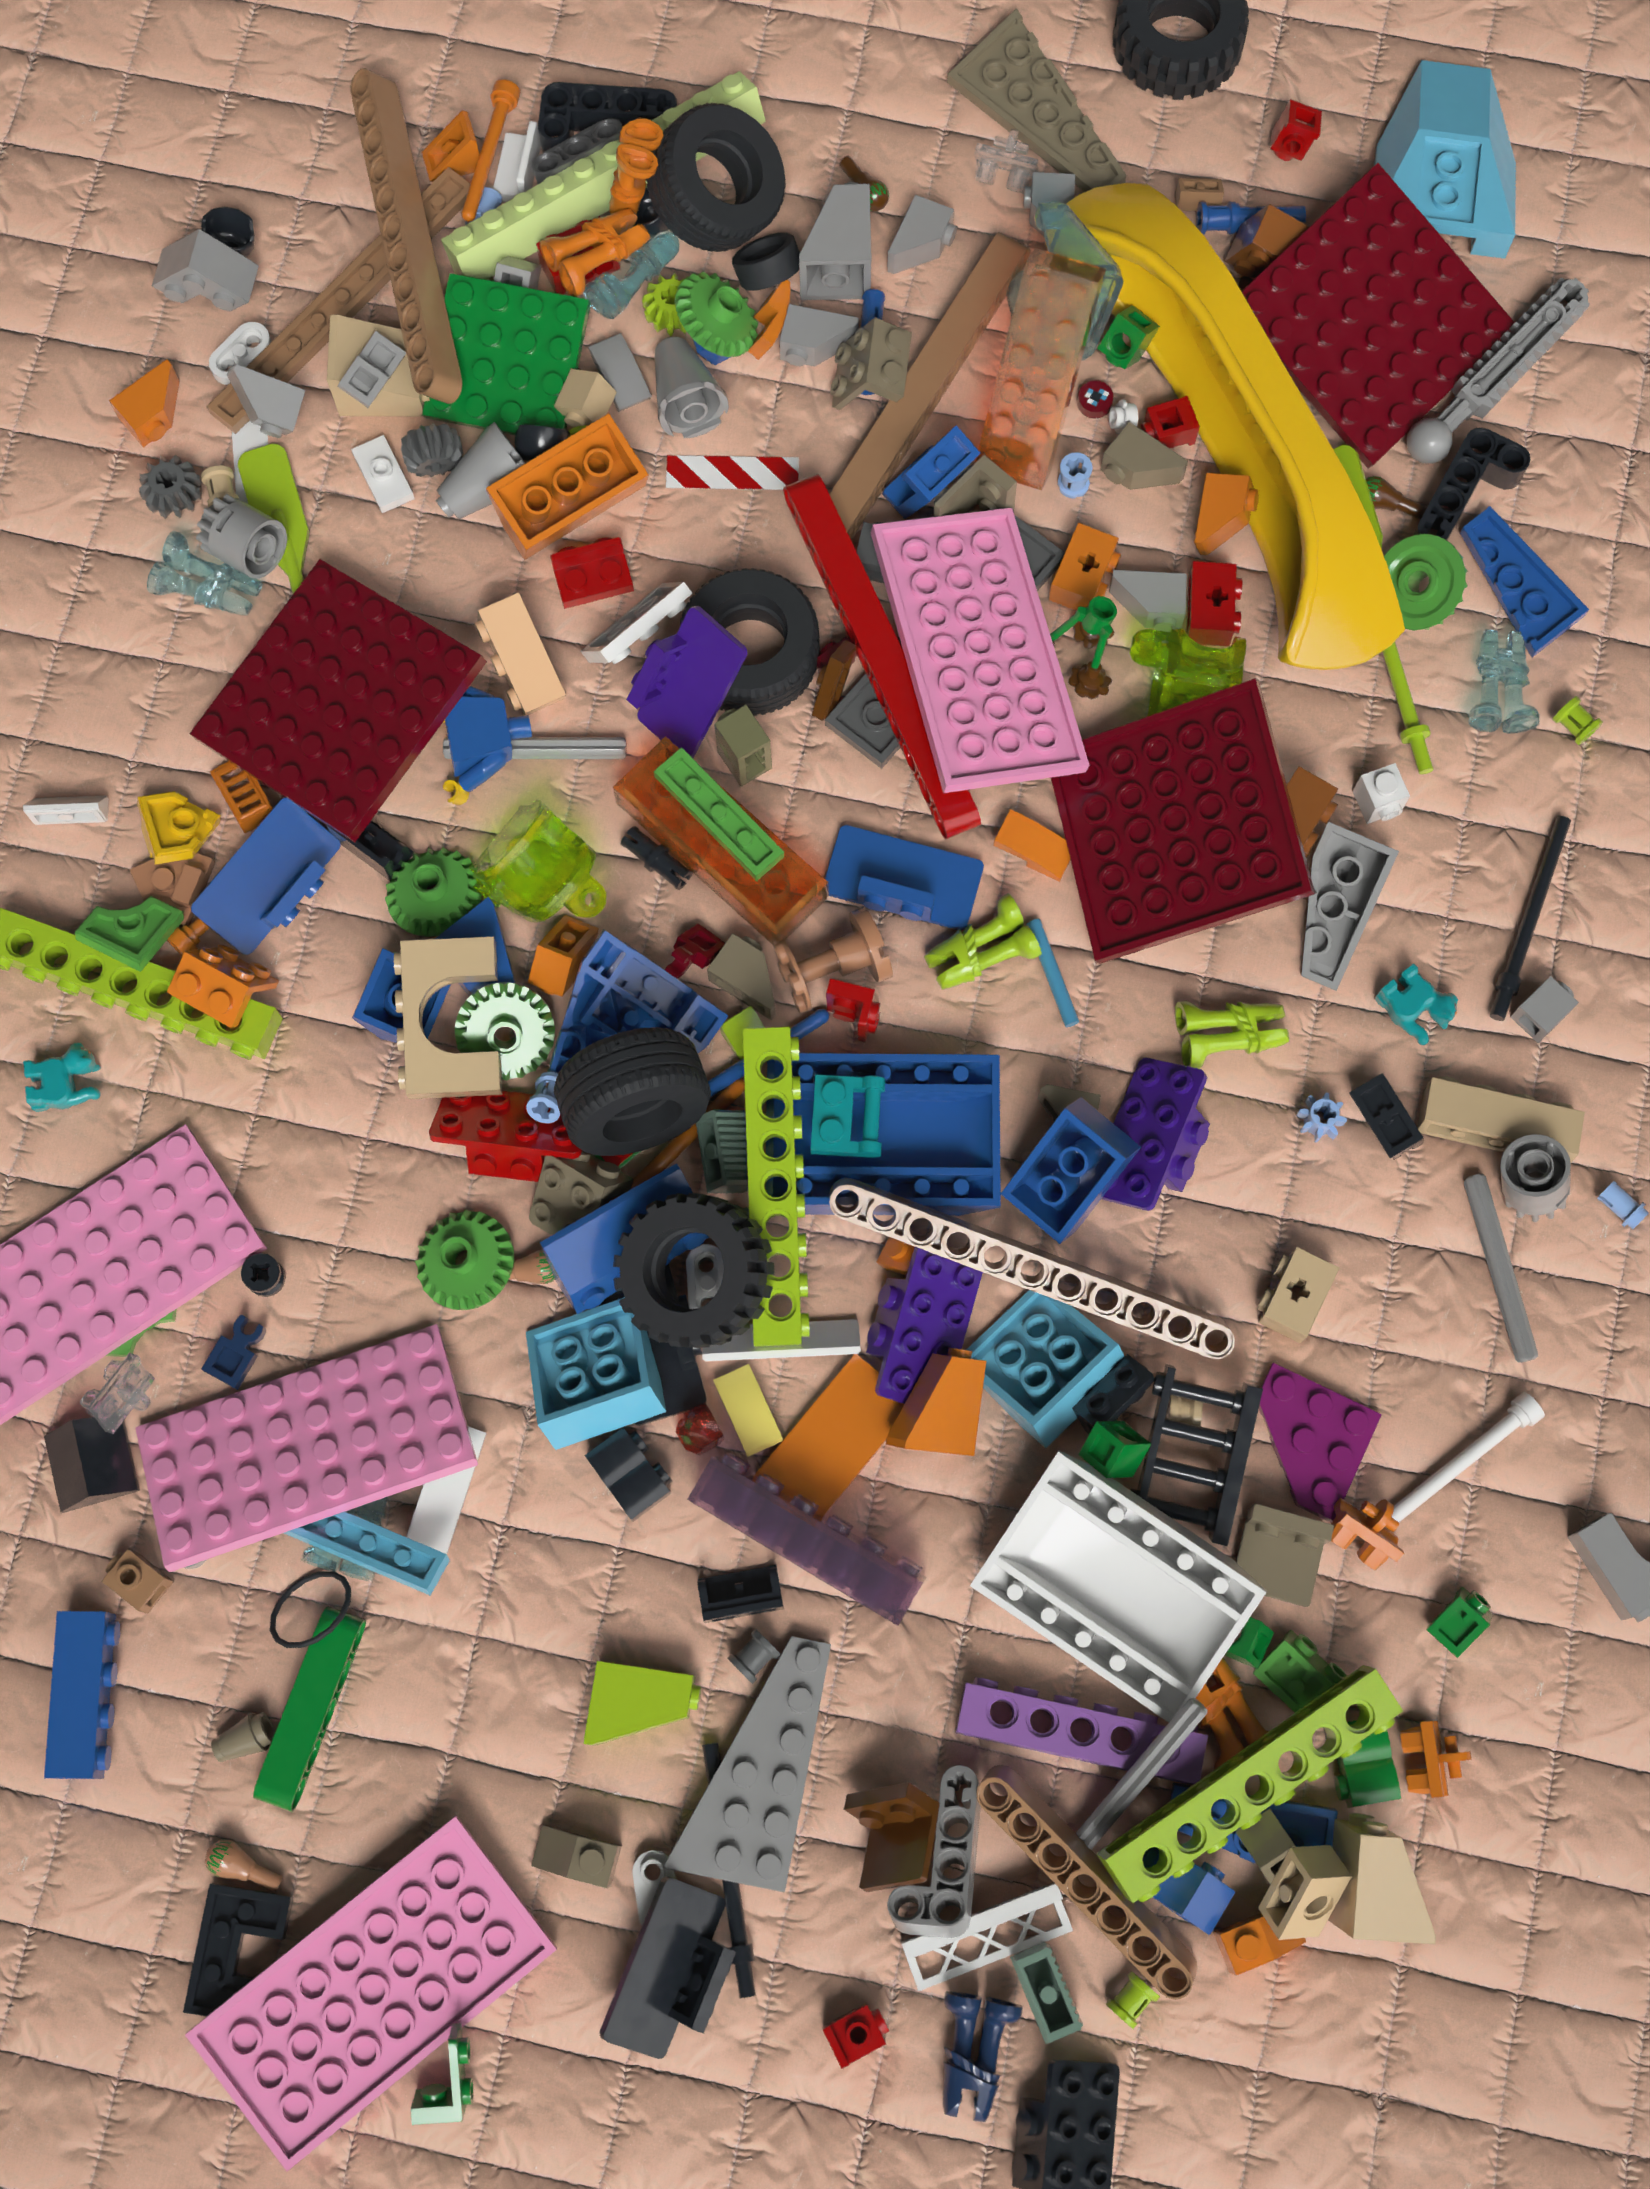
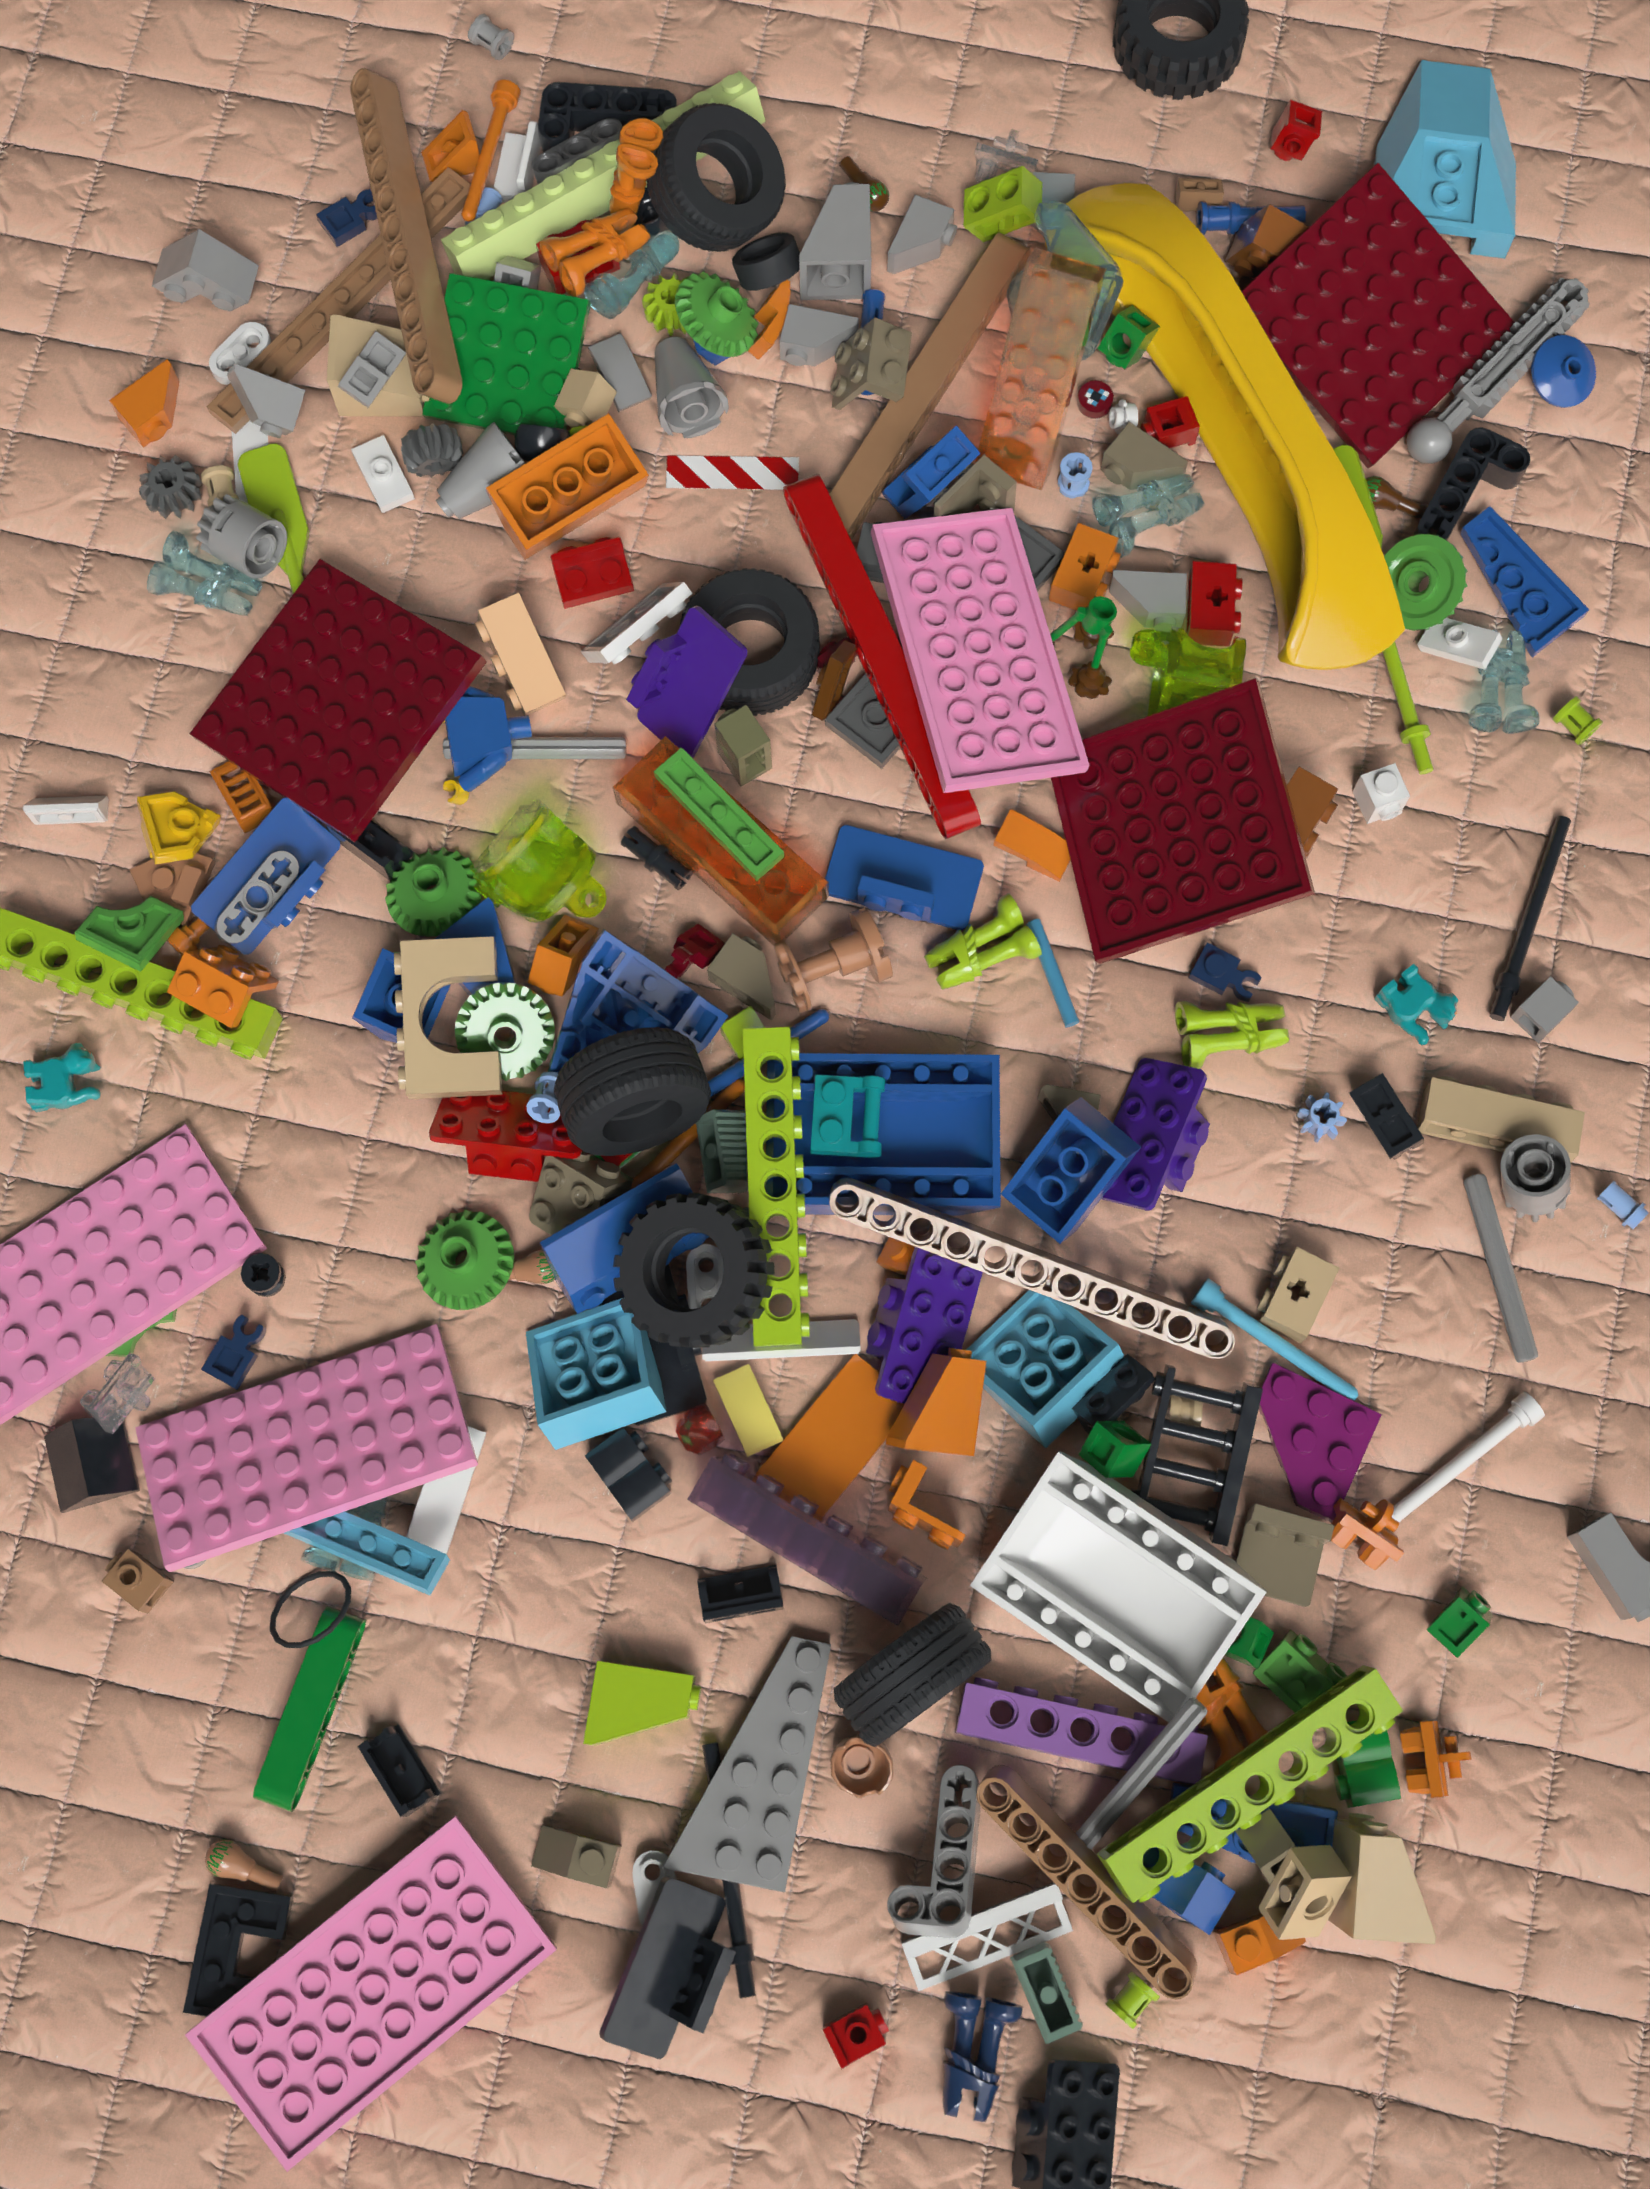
blue brick [44,1611,120,1779] -> none
black hair [201,207,255,258] -> none
dark tan cone [211,1712,275,1763] -> none
green bracket [410,2023,474,2125] -> none
dark grey bush [727,1629,781,1684] -> none
red bracket [826,978,881,1043] -> none
reddish brown bracket [844,1782,940,1892] -> none
dark tan wing [947,8,1126,192] -> none
orange slope [1194,473,1259,556] -> none
light grey wedge [1301,822,1399,991] -> none
none -> light grey beam [214,851,299,944]
none -> dark blue plate [316,189,378,247]
none -> black hinge [357,1724,442,1817]
none -> light grey bush [468,14,514,60]
none -> nougat hair [830,1734,893,1798]
none -> black tyre [834,1603,991,1747]
none -> orange bracket [888,1460,966,1550]
none -> lime brick [963,166,1042,243]
none -> clear light blue piece [1092,474,1205,558]
none -> dark blue plate [1188,942,1262,1002]
none -> medium azure piece [1191,1278,1358,1401]
none -> white plate [1417,618,1502,670]
none -> blue dish [1531,335,1596,408]

